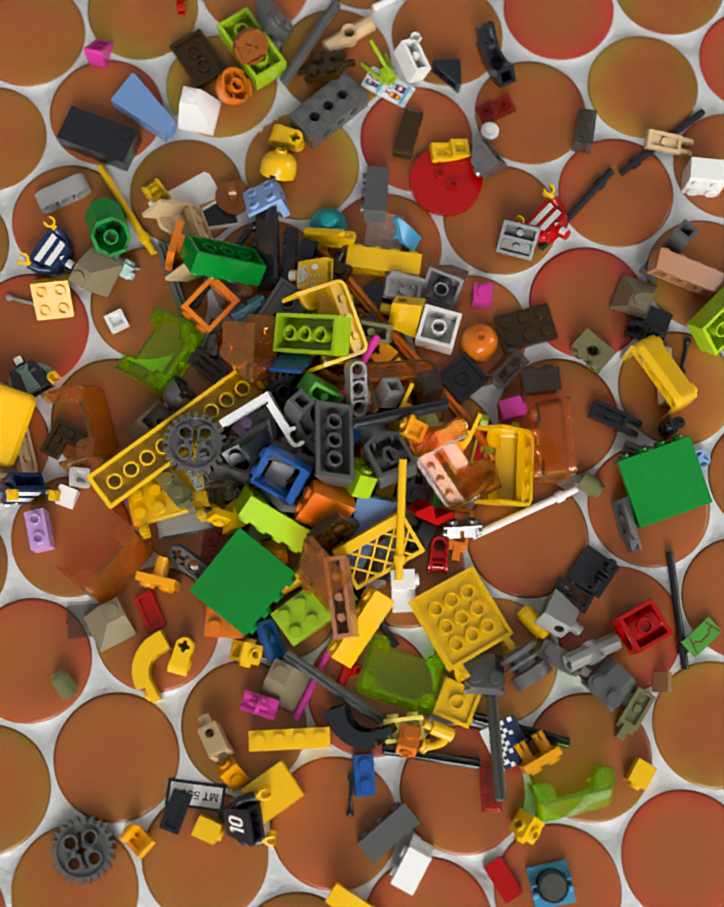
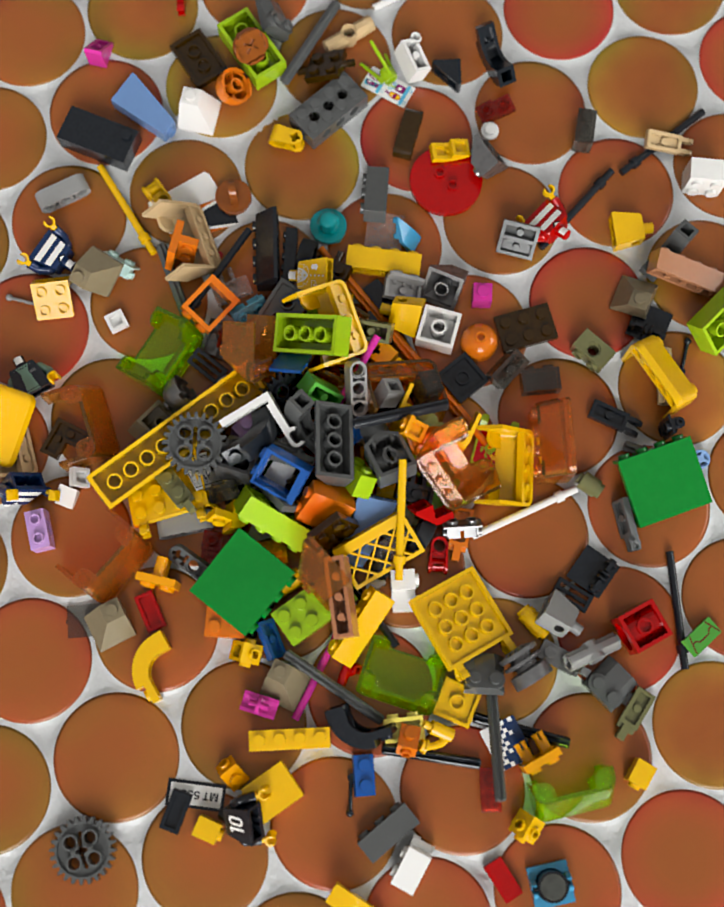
olive brick [50,669,79,700] -> none
green brick [85,197,132,257] -> none
light orange bracket [119,822,156,859] -> none
yellow piece [167,637,195,677] -> none
green brick [179,234,267,286] -> none
tan torso [197,713,235,763] -> none
light blue bracket [243,177,290,218] -> none
yellow cylinder [260,147,297,181] -> none
yellow hinge [303,227,357,248] -> none
dark pink brick [496,396,527,424] -> none
medium nougat slope [652,672,672,692] -> none
none -> yellow torso [608,212,654,252]

